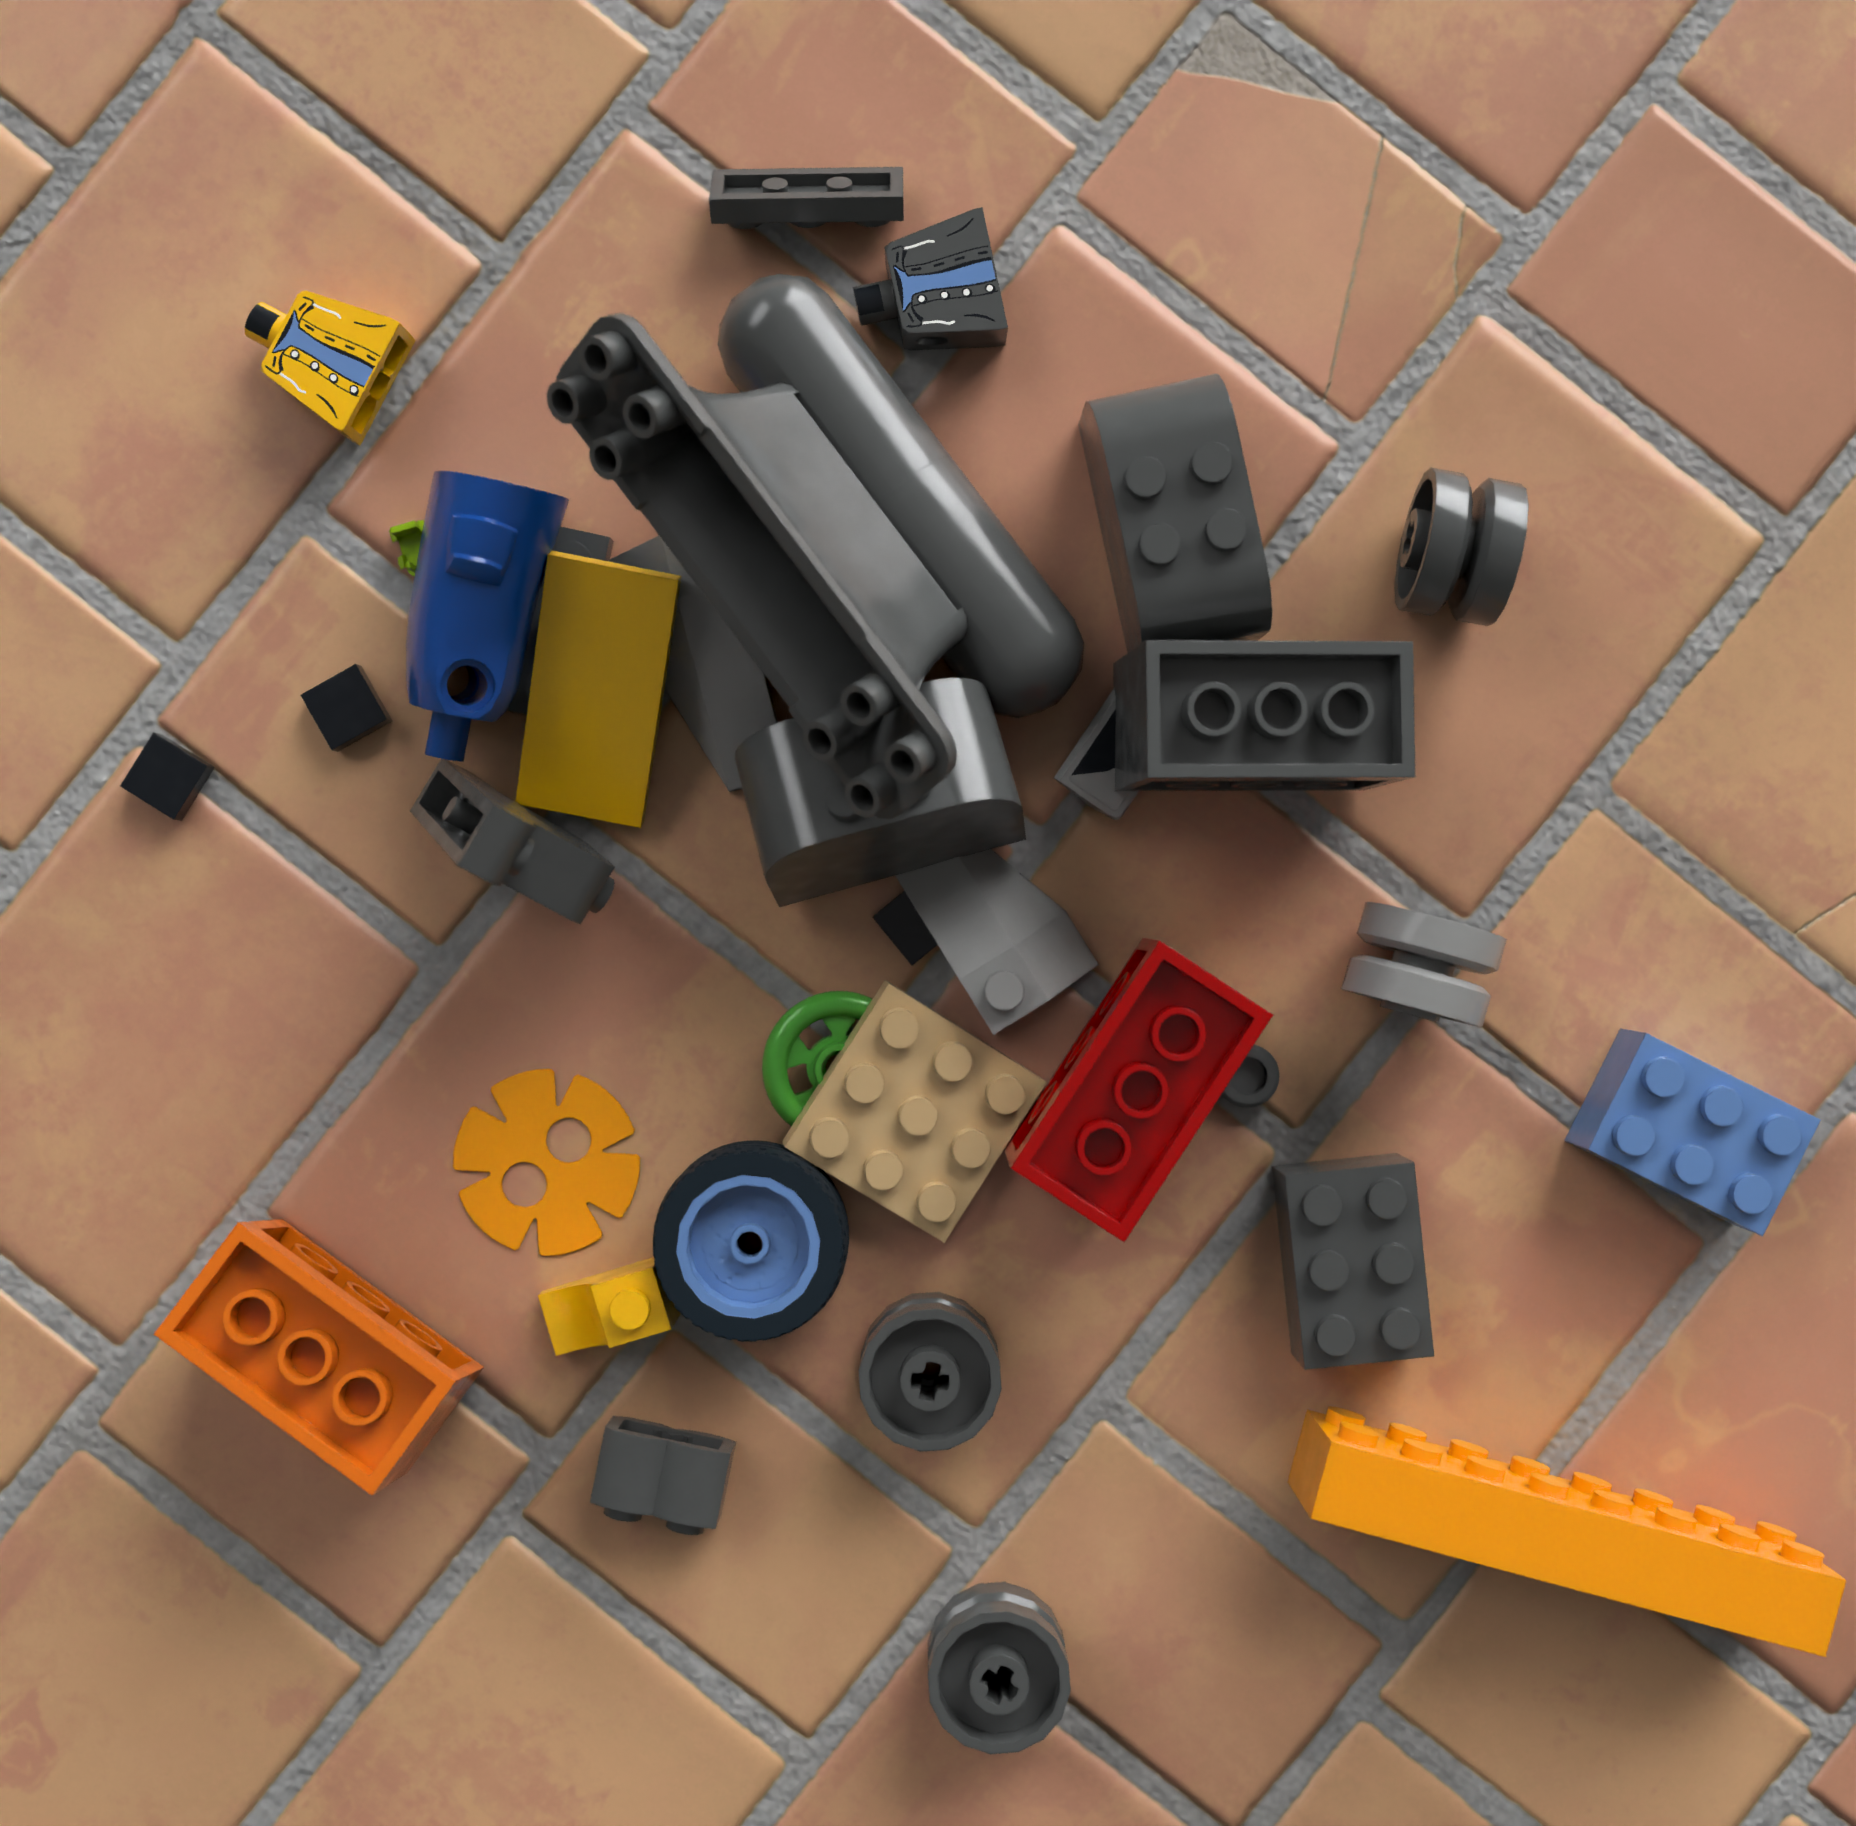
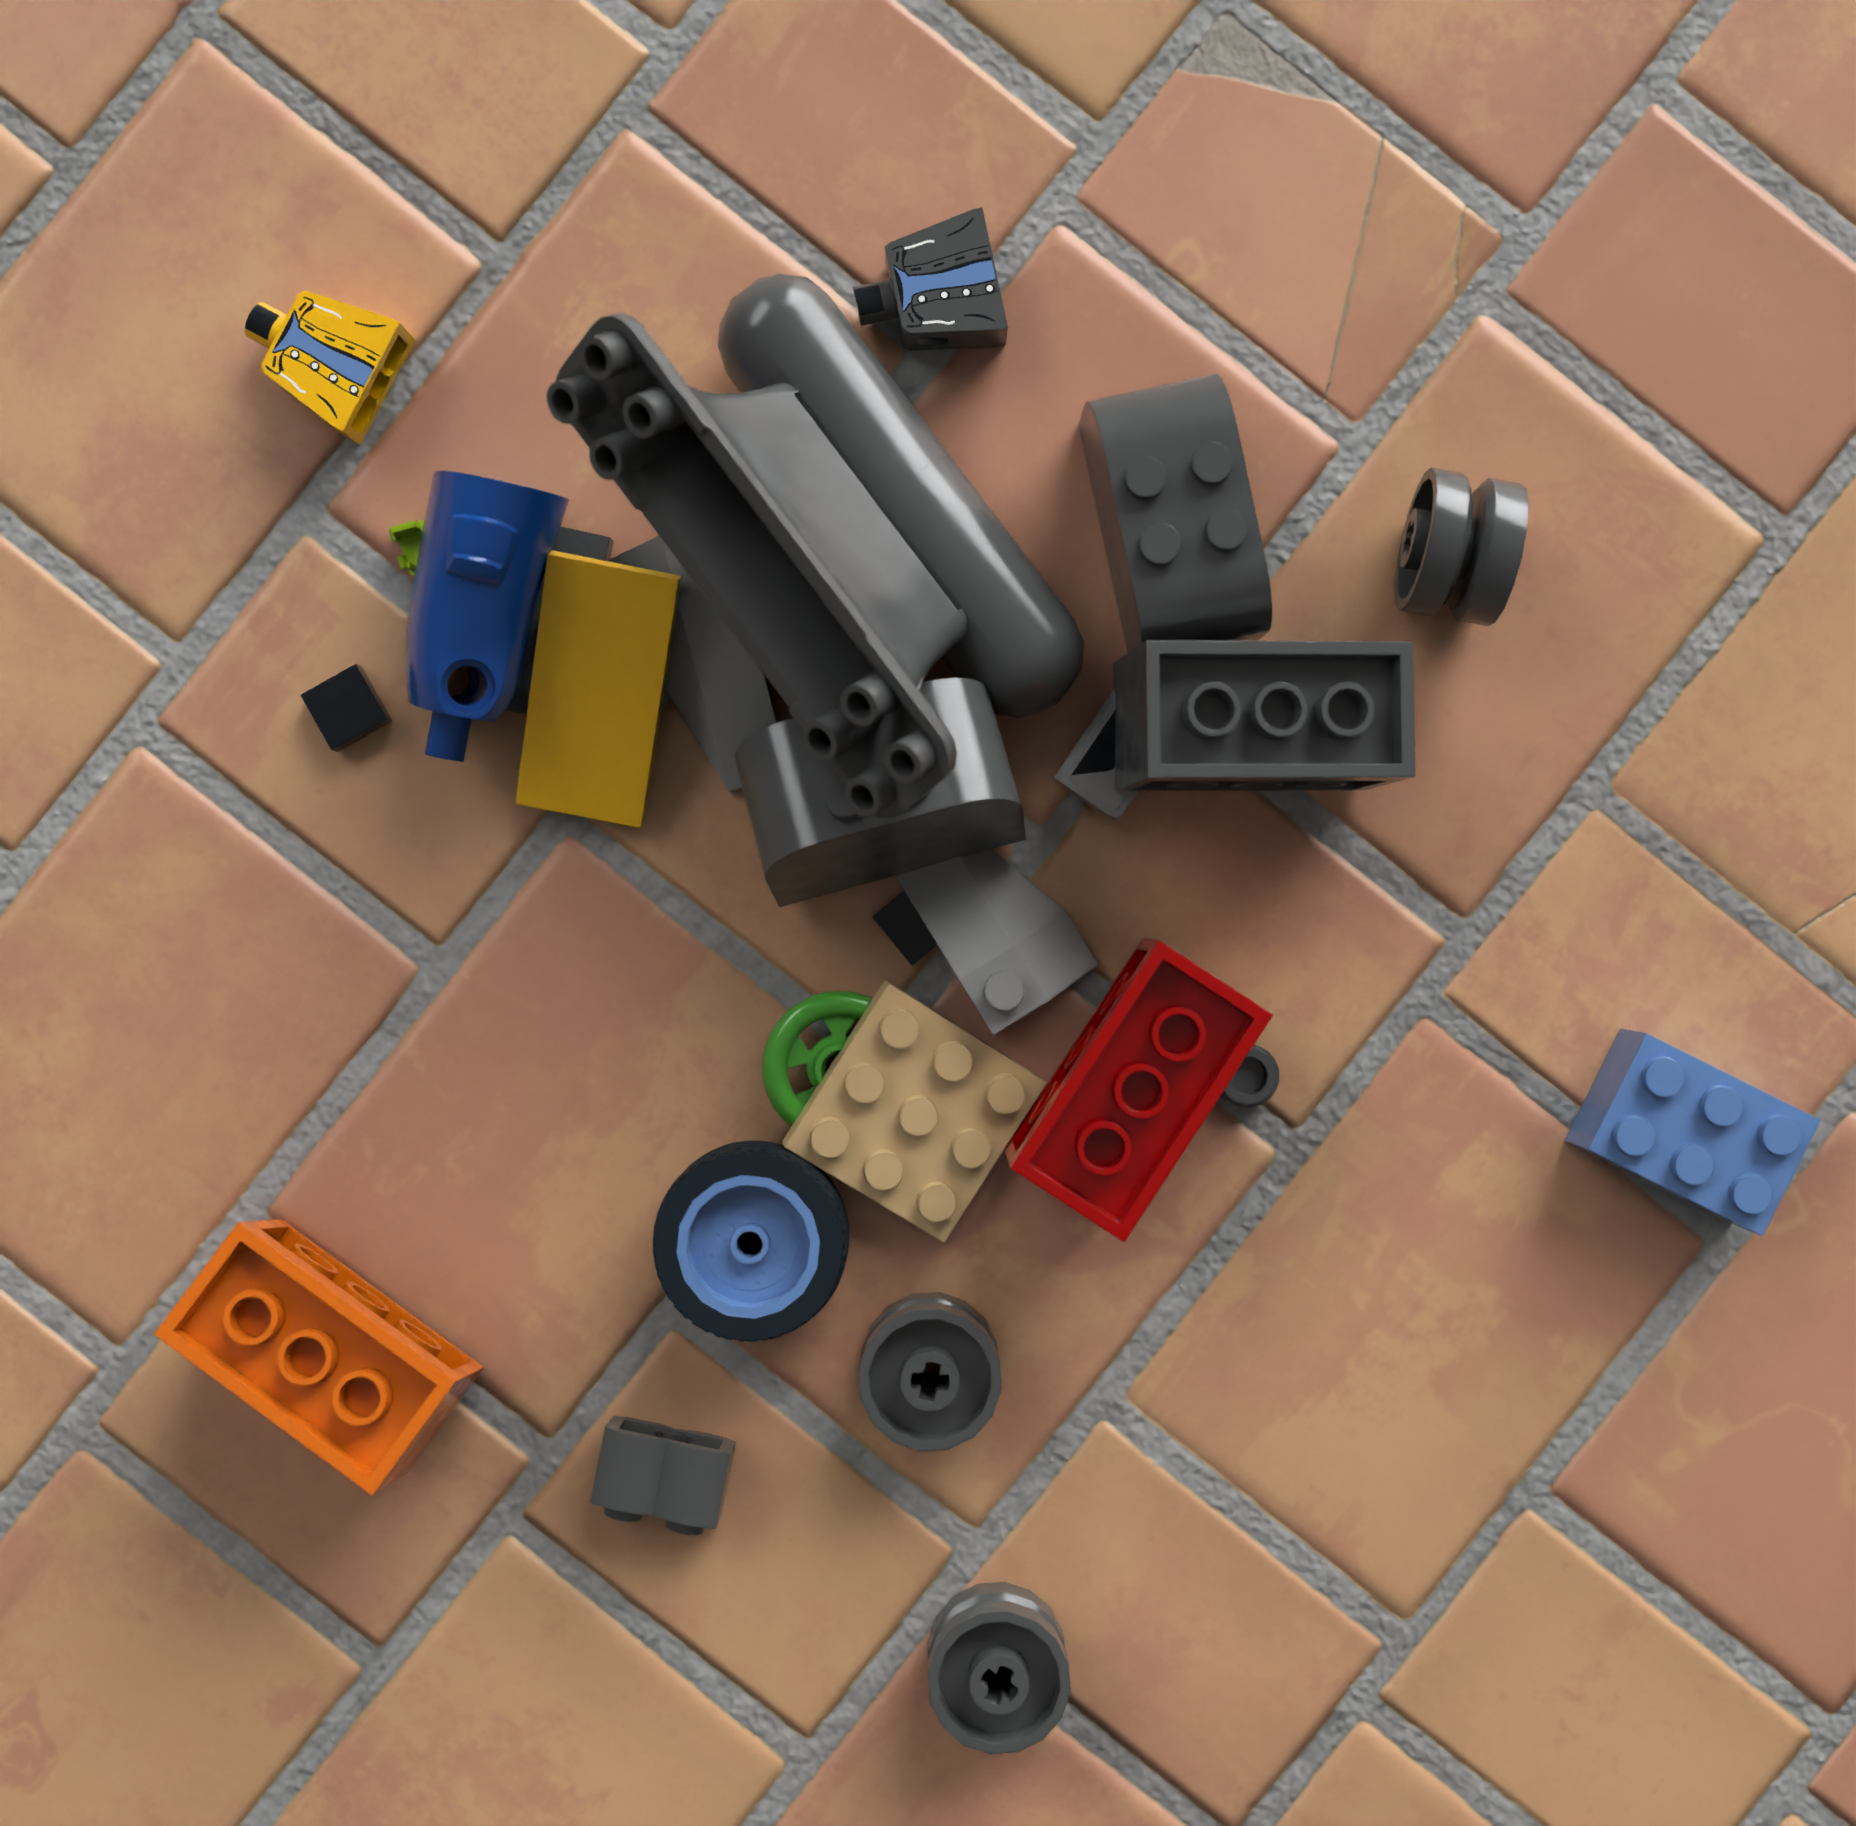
black tile [120,732,215,821] -> none
dark grey brick [410,759,615,924] -> none
light orange piece [453,1069,640,1256] -> none
yellow arch [538,1257,681,1356] -> none
dark grey plate [709,167,904,229] -> none
dark grey brick [1272,1153,1434,1370] -> none
light orange brick [1287,1406,1847,1657] -> none
light grey wheel [1341,902,1507,1028] -> none

